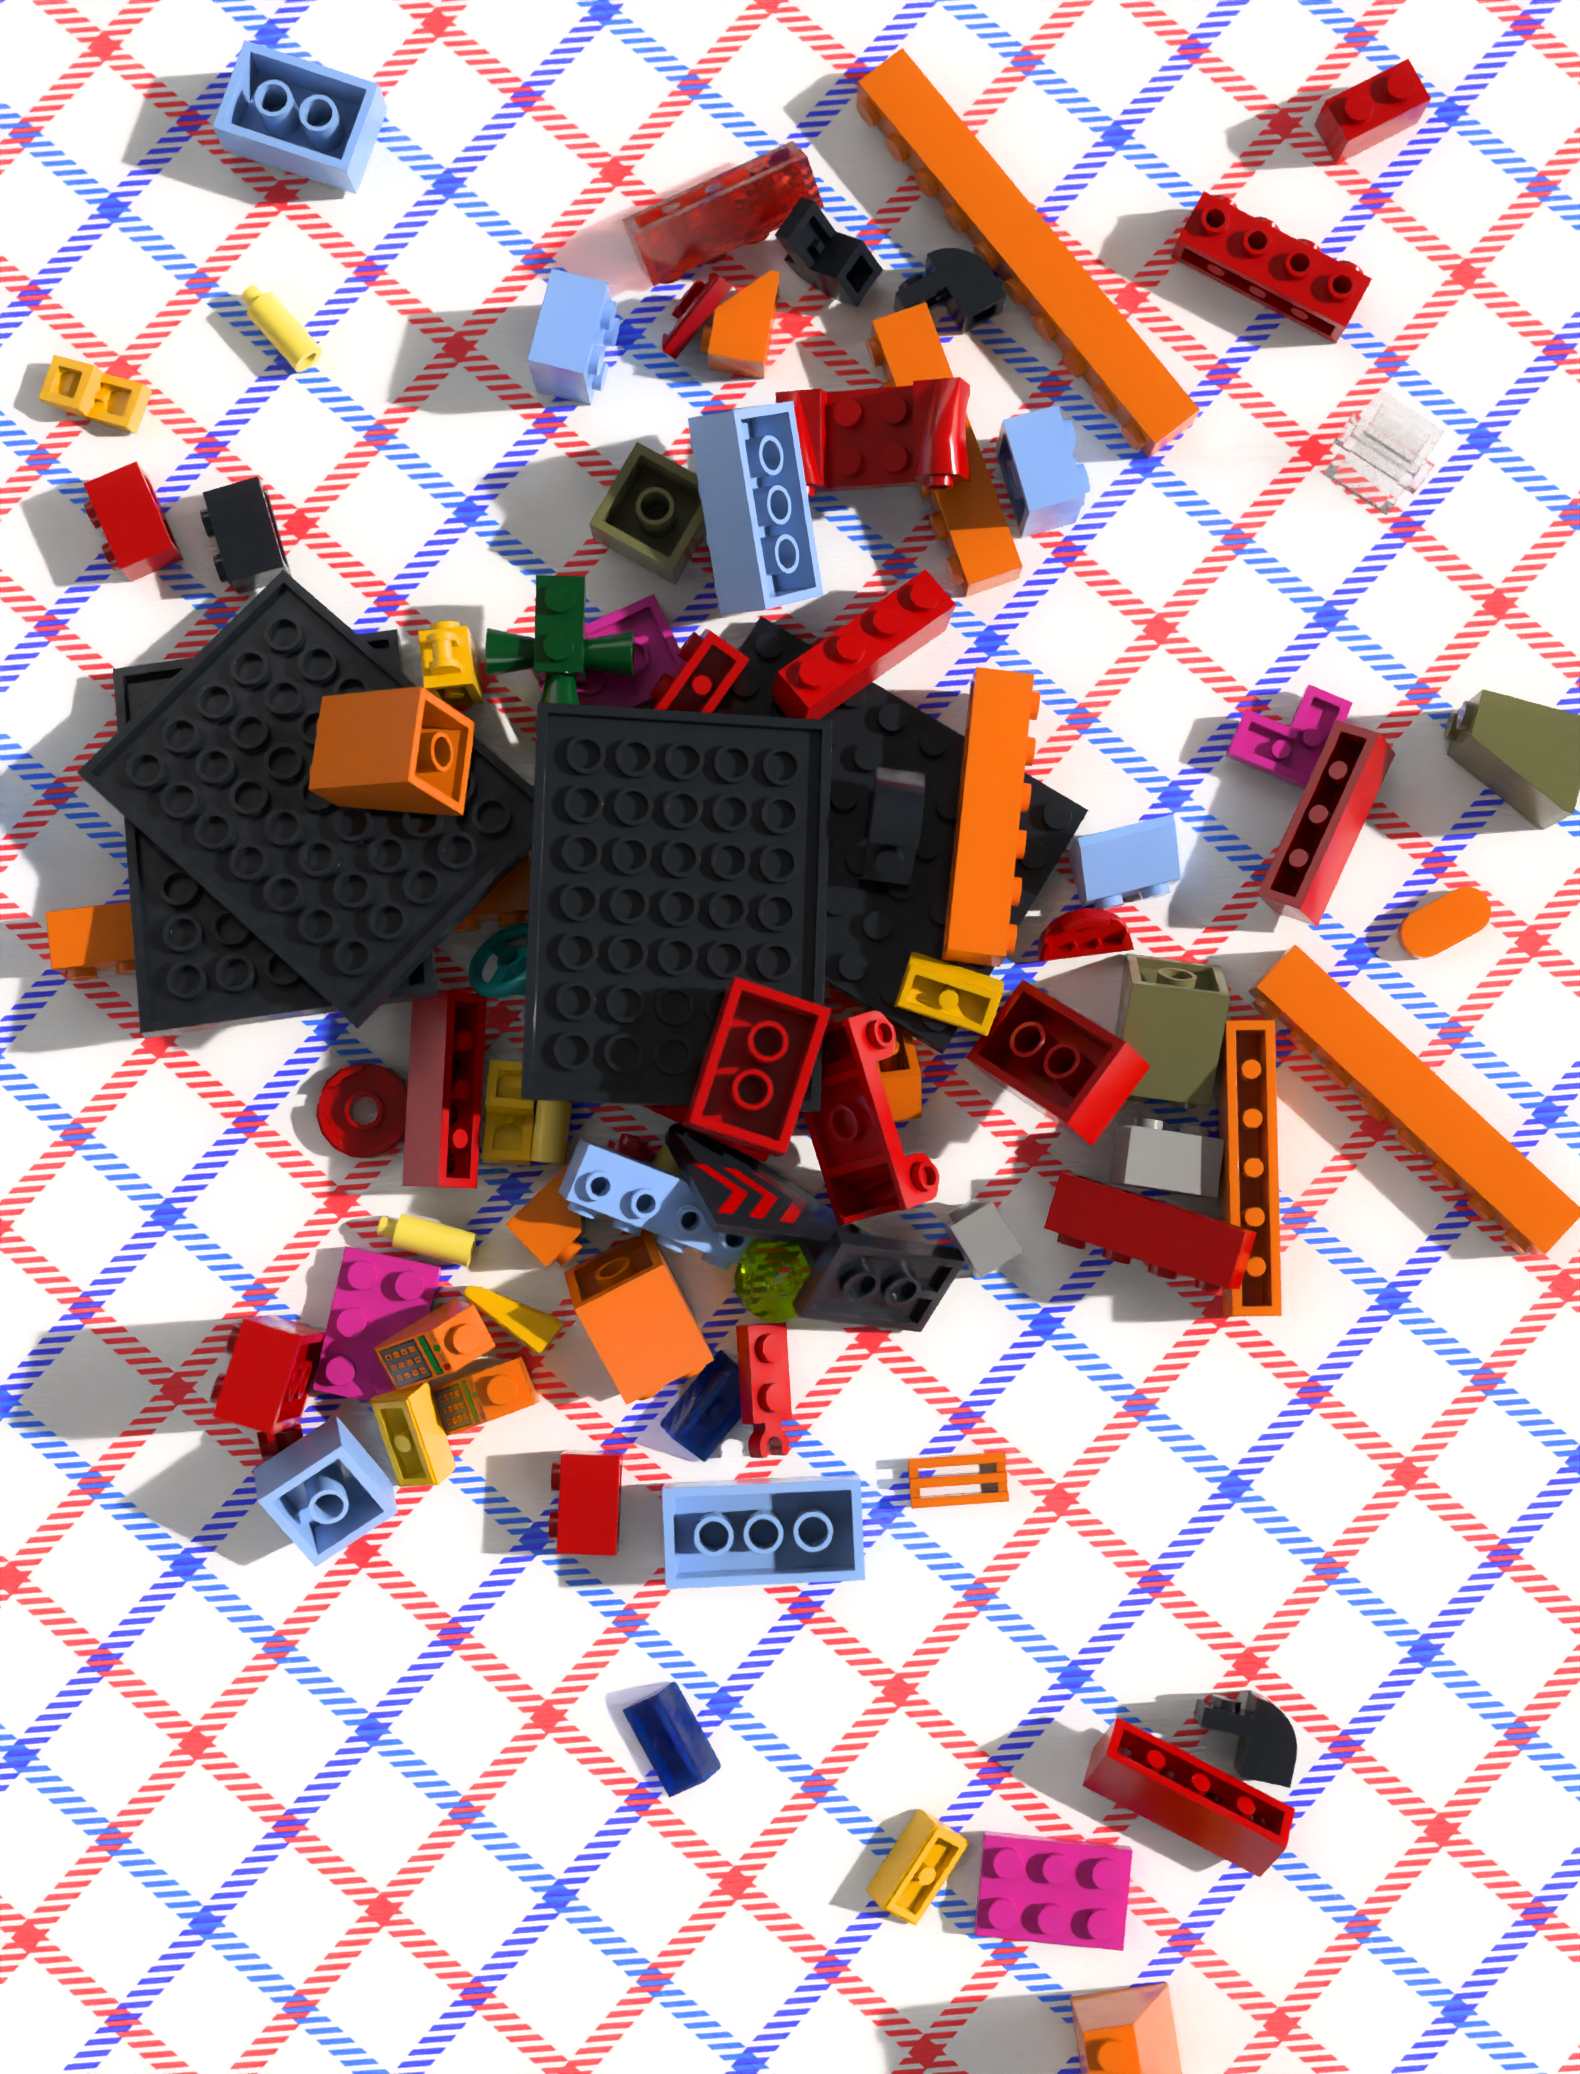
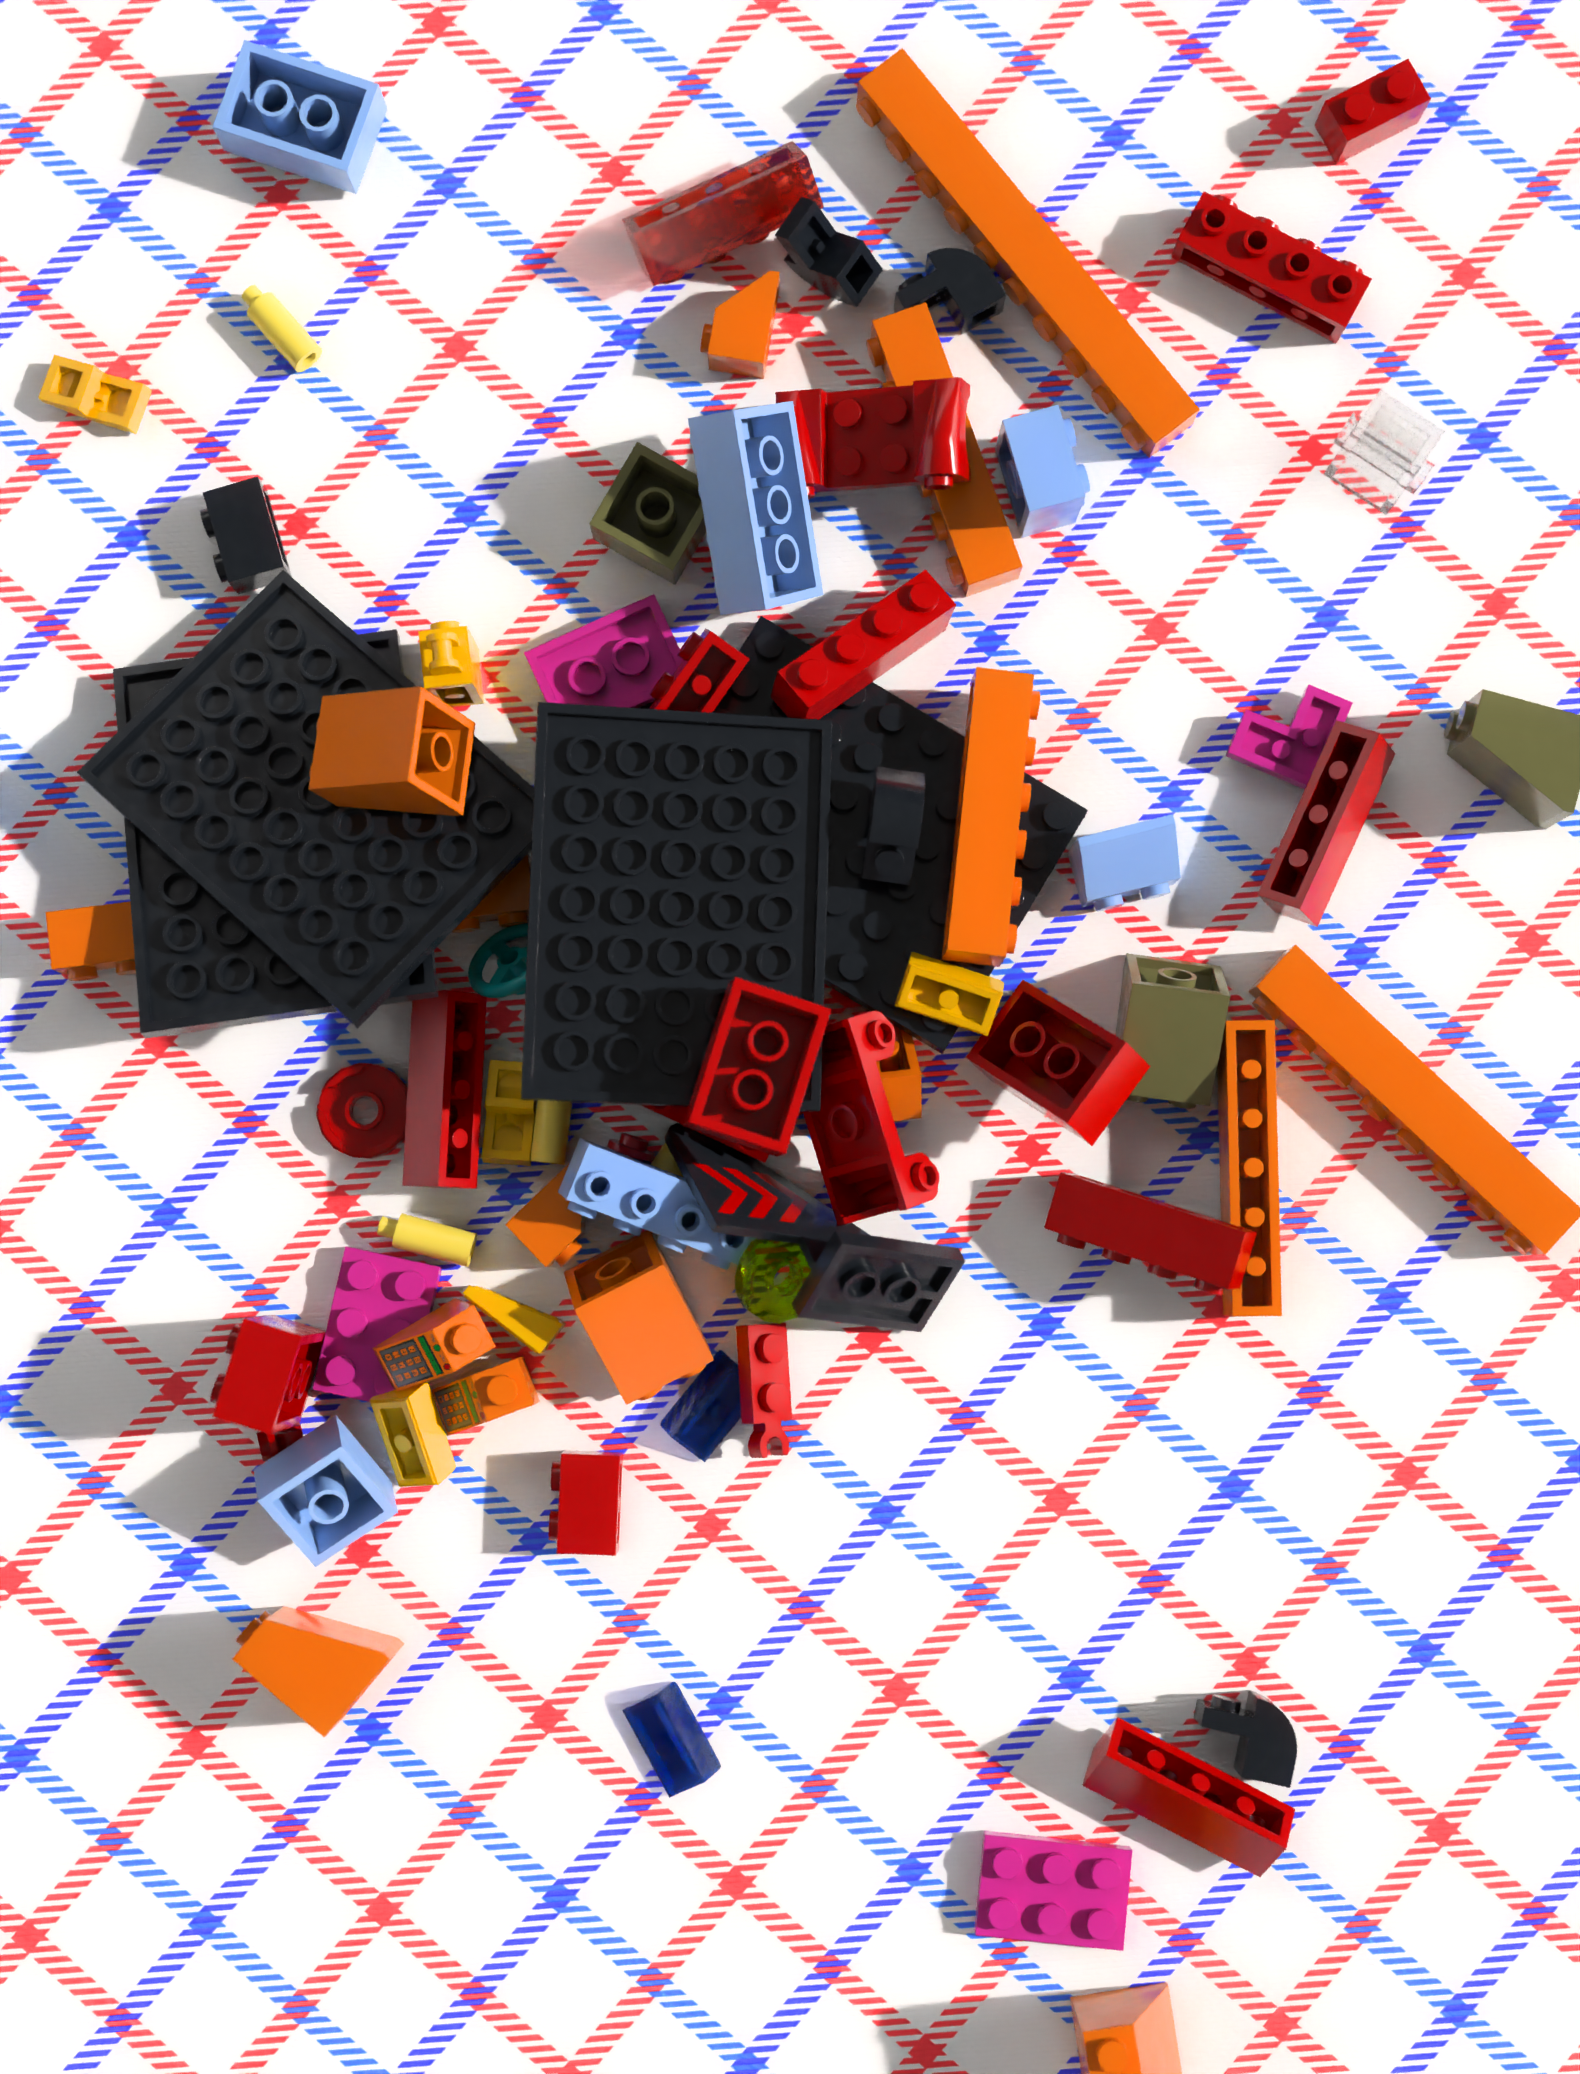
red brick [83,461,184,582] -> none
dark green brick [485,575,635,725] -> none
light blue brick [527,269,620,405] -> none
red tile [662,273,732,360] -> none
light blue brick [662,1474,865,1589] -> none
yellow slope [867,1809,970,1926] -> none
orange tile [907,1451,1009,1509] -> none
light grey brick [944,1198,1024,1278] -> none
red tile [1037,908,1134,962] -> none
light grey brick [1109,1117,1225,1198] -> none
orange tile [1398,887,1491,959] -> none
none -> orange slope [232,1606,405,1738]

